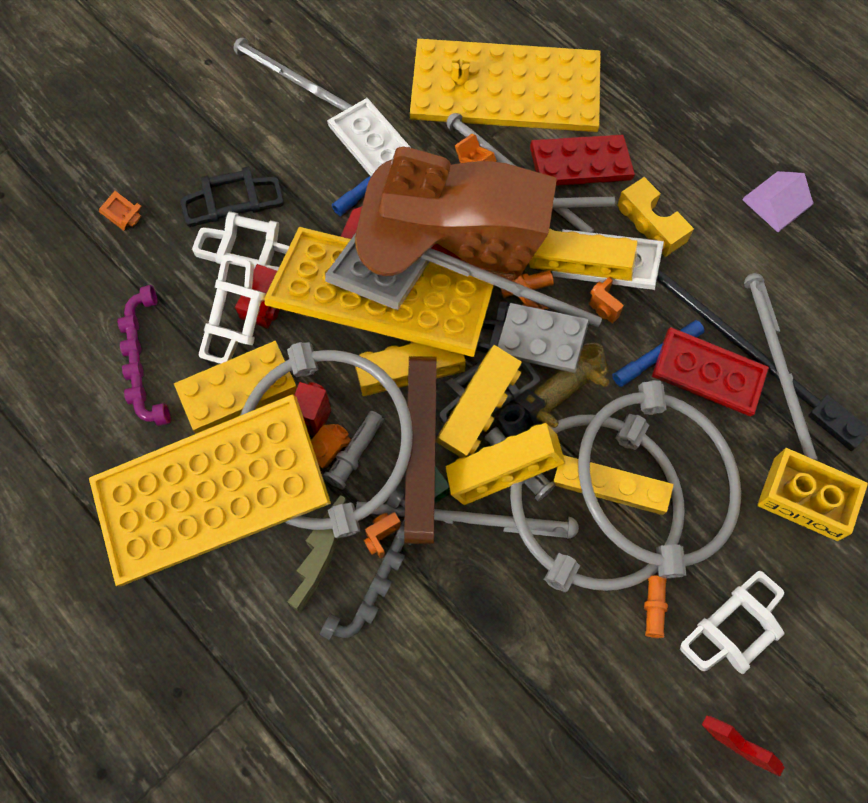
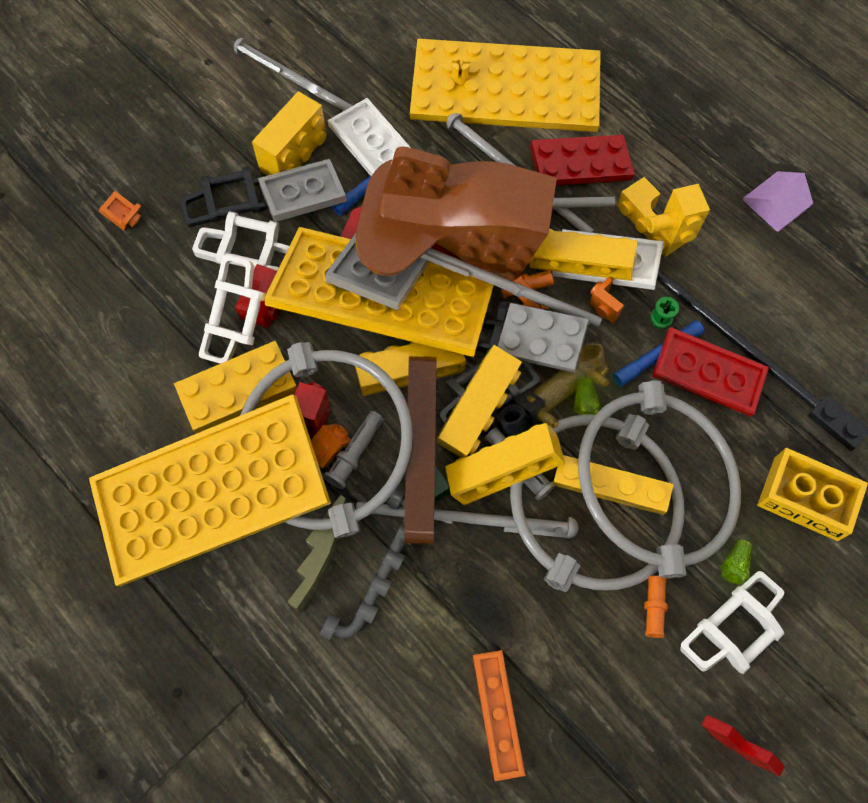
magenta bar [118,285,171,426] -> none
orange bracket [364,512,401,559] -> none
orange bracket [455,134,497,163] -> none
light grey bar [744,273,818,461] -> none
none -> yellow brick [252,91,327,176]
none -> light grey plate [258,159,346,222]
none -> orange tile [473,650,525,781]
none -> clear neon green cone [574,377,601,415]
none -> yellow brick [646,184,710,244]
none -> green bush [650,297,679,329]
none -> clear neon green cone [721,540,753,585]

